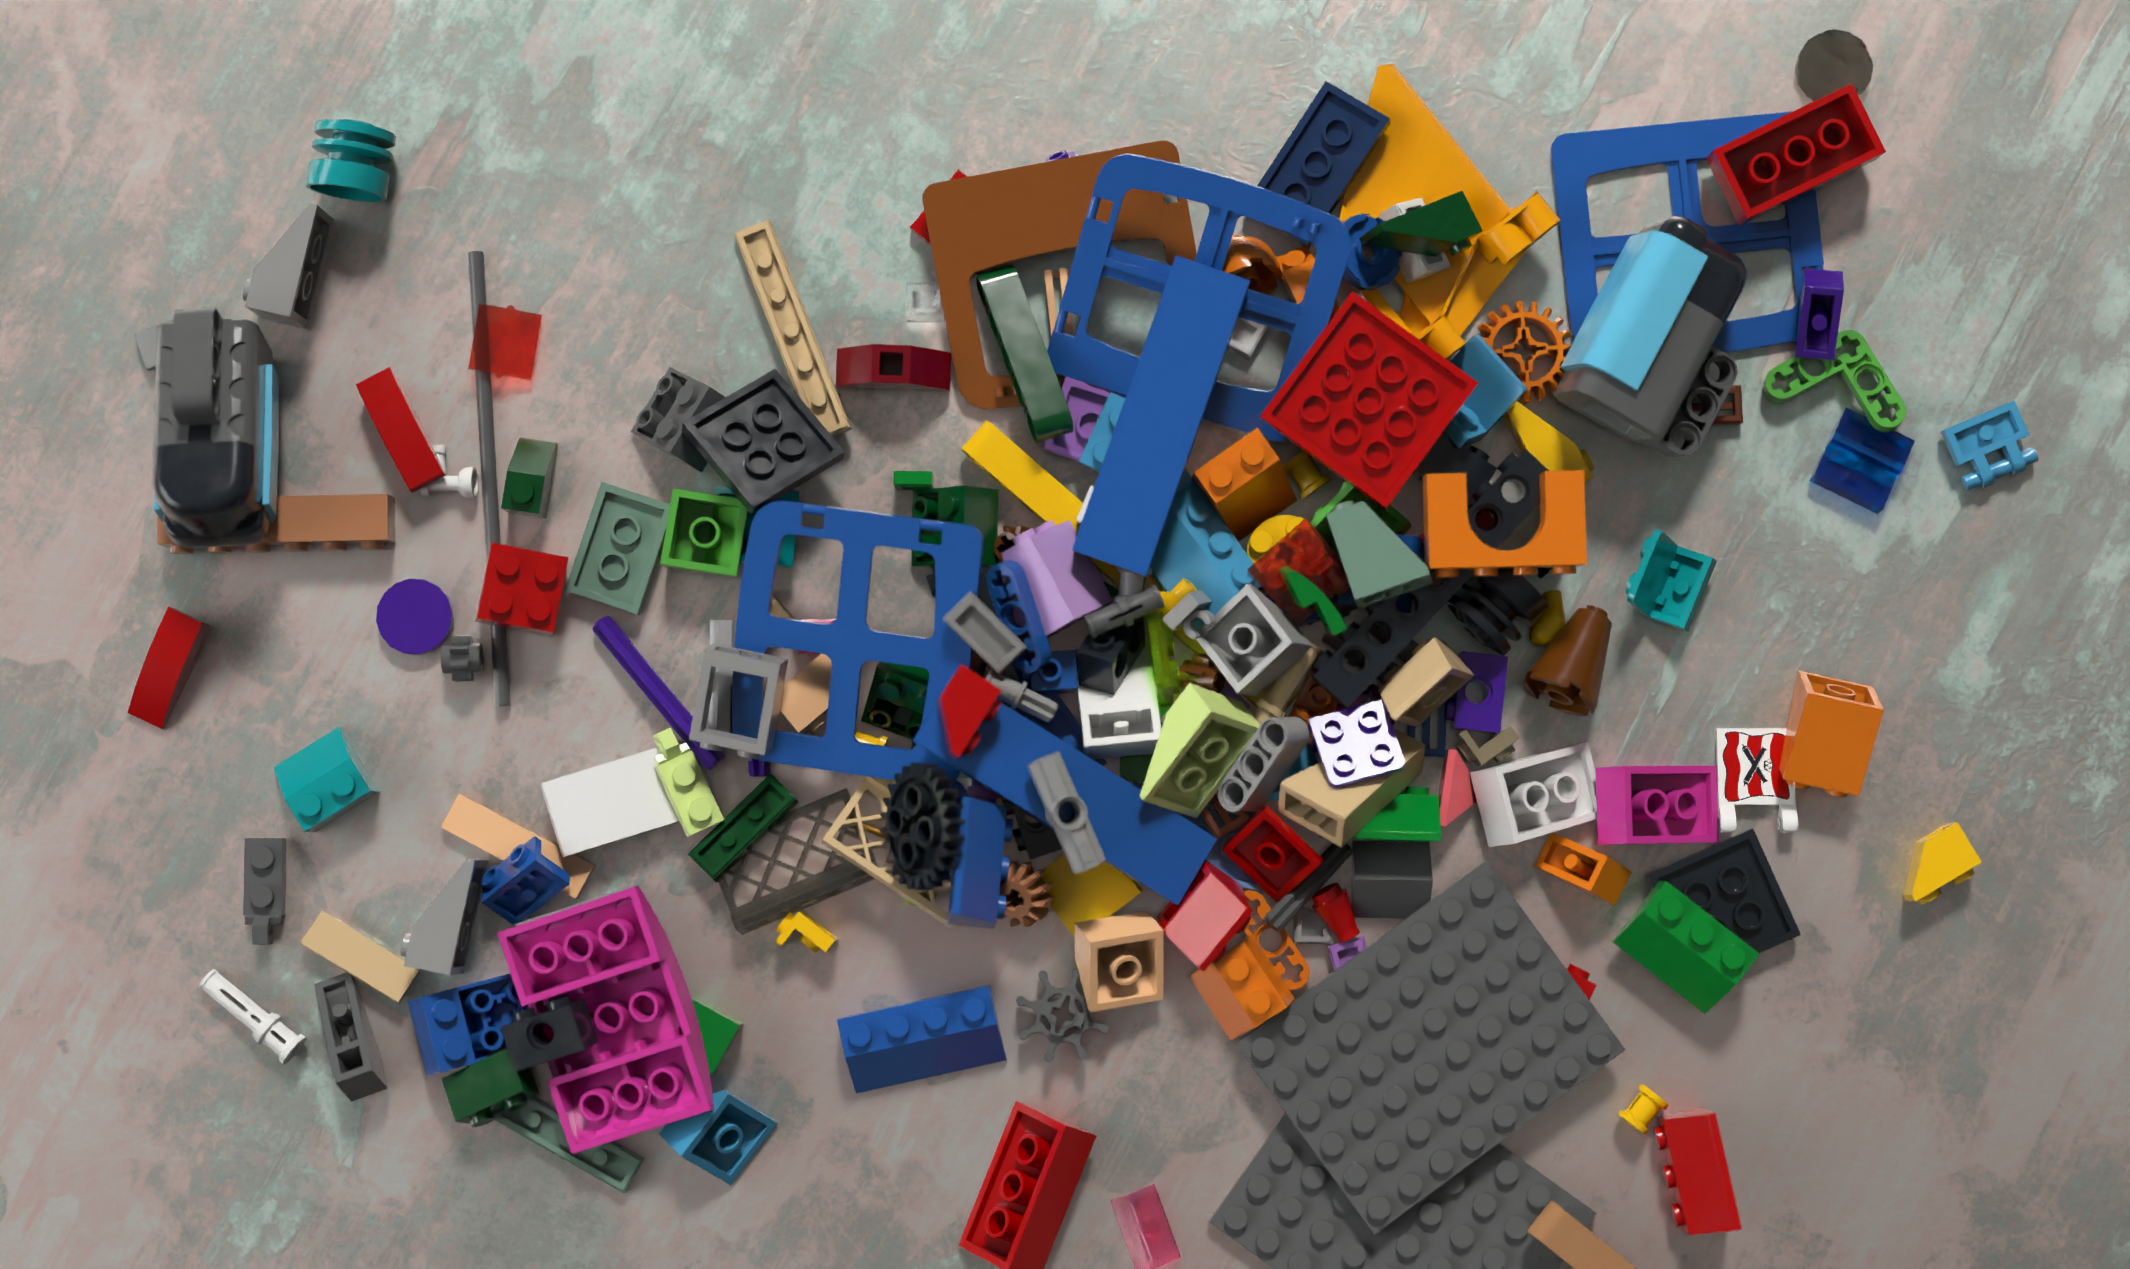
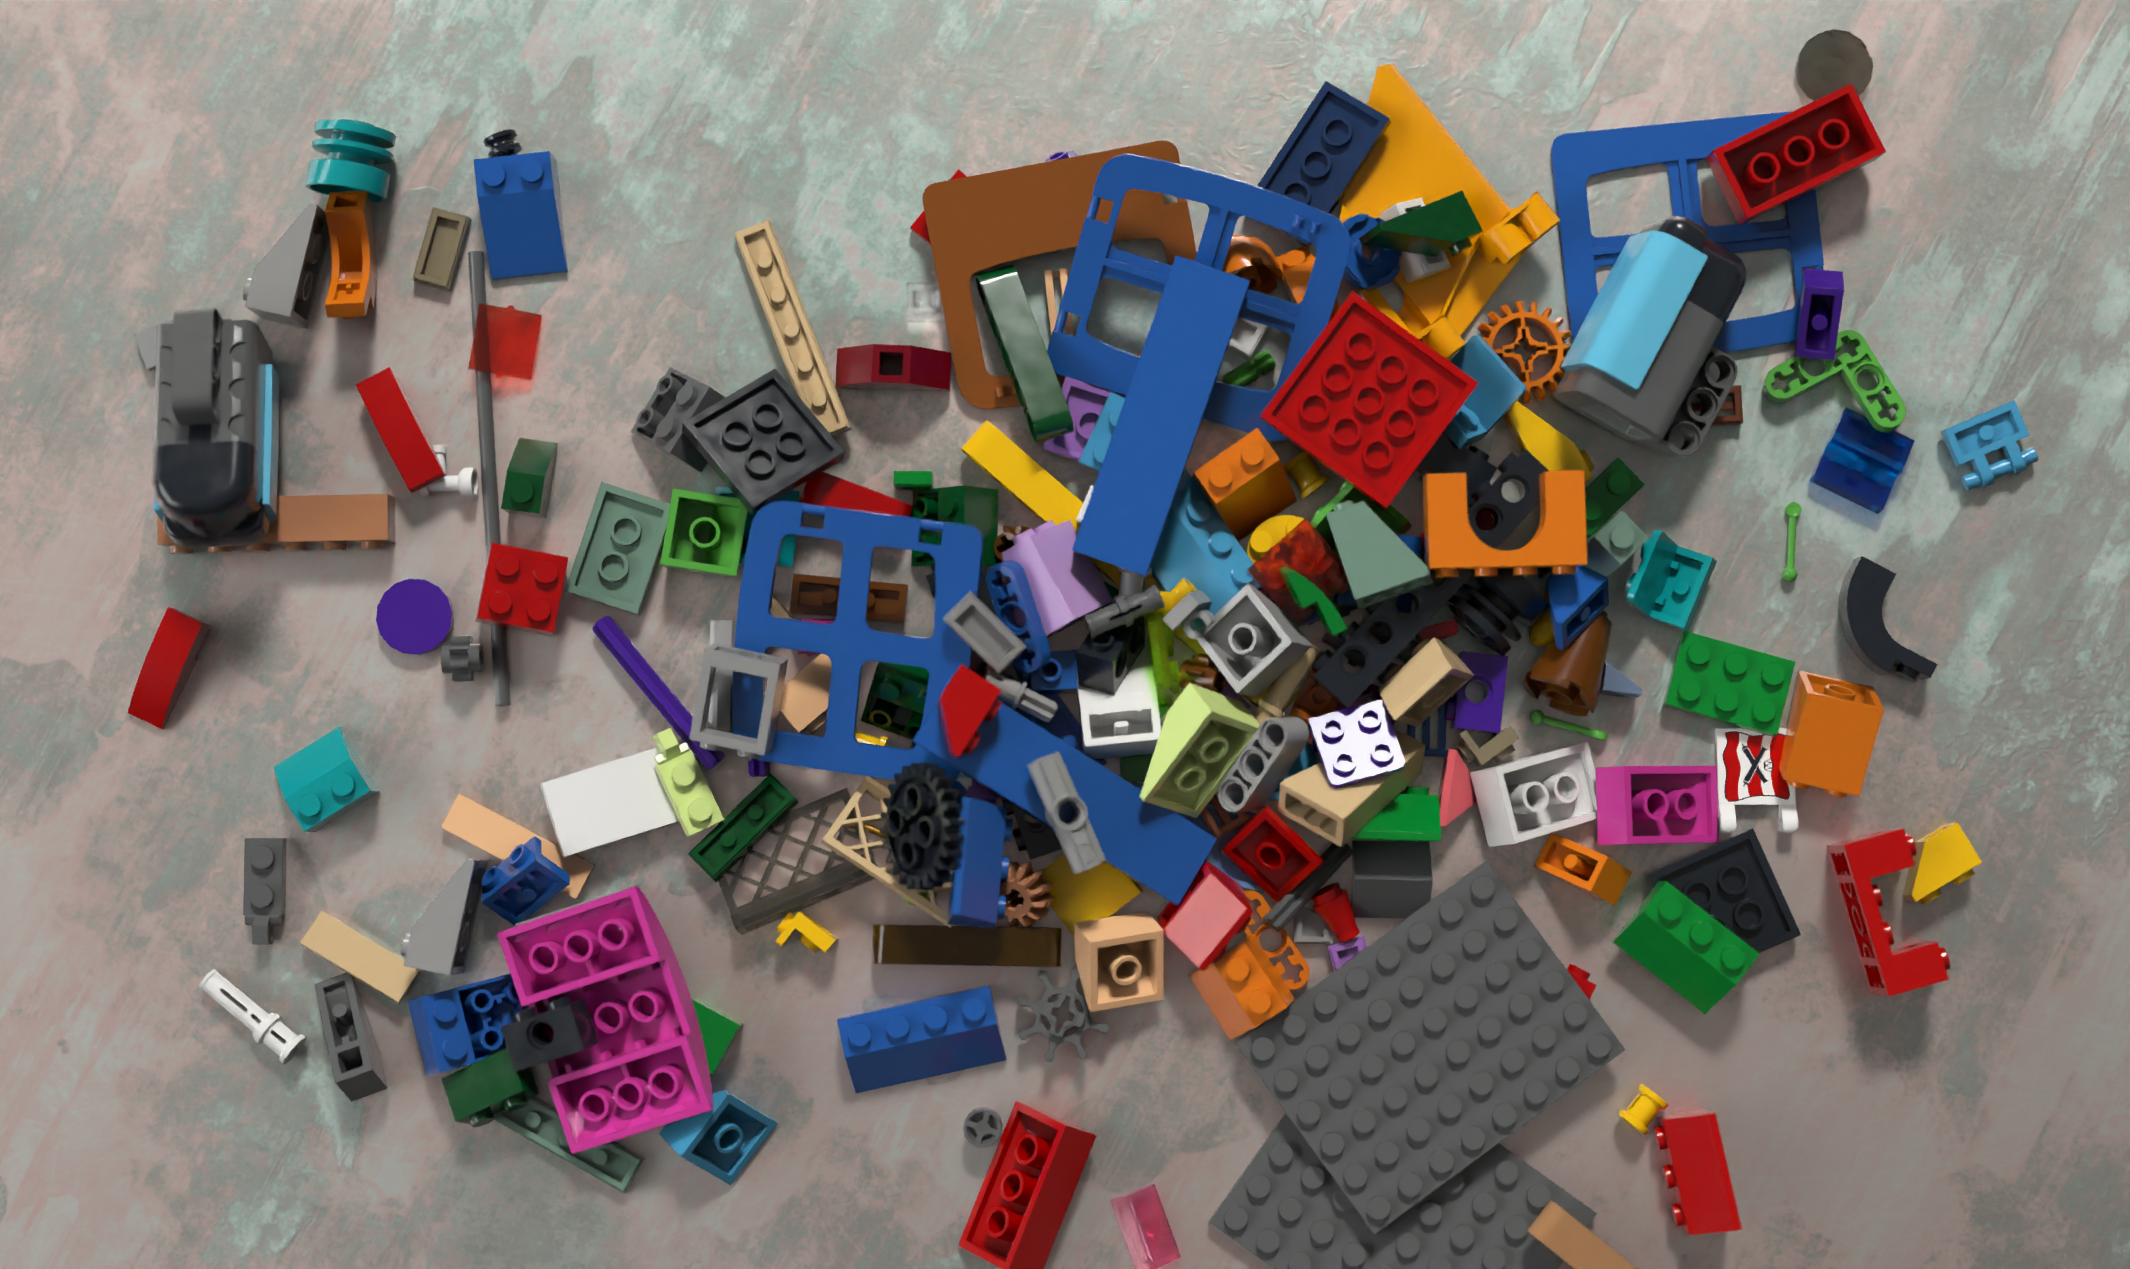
none -> orange arch [325,191,377,319]
none -> dark tan tile [412,207,471,292]
none -> blue slope [474,151,568,280]
none -> black bush [483,129,522,158]
none -> reddish brown plate [789,573,908,624]
none -> red beam [799,472,914,517]
none -> dark brown beam [872,924,1062,967]
none -> flat silver wheel [963,1107,1003,1148]
none -> bright green axle [1217,350,1276,387]
none -> red tile [1416,619,1459,644]
none -> bright green hinge [1530,710,1608,741]
none -> blue slope [1546,566,1609,651]
none -> green hinge [1585,457,1645,538]
none -> sand green slope [1585,510,1649,577]
none -> sand blue slope [1599,663,1642,699]
none -> green plate [1663,631,1795,737]
none -> bright green hinge [1782,502,1801,582]
none -> red plate [1827,828,1950,997]
none -> black arch [1838,556,1938,682]

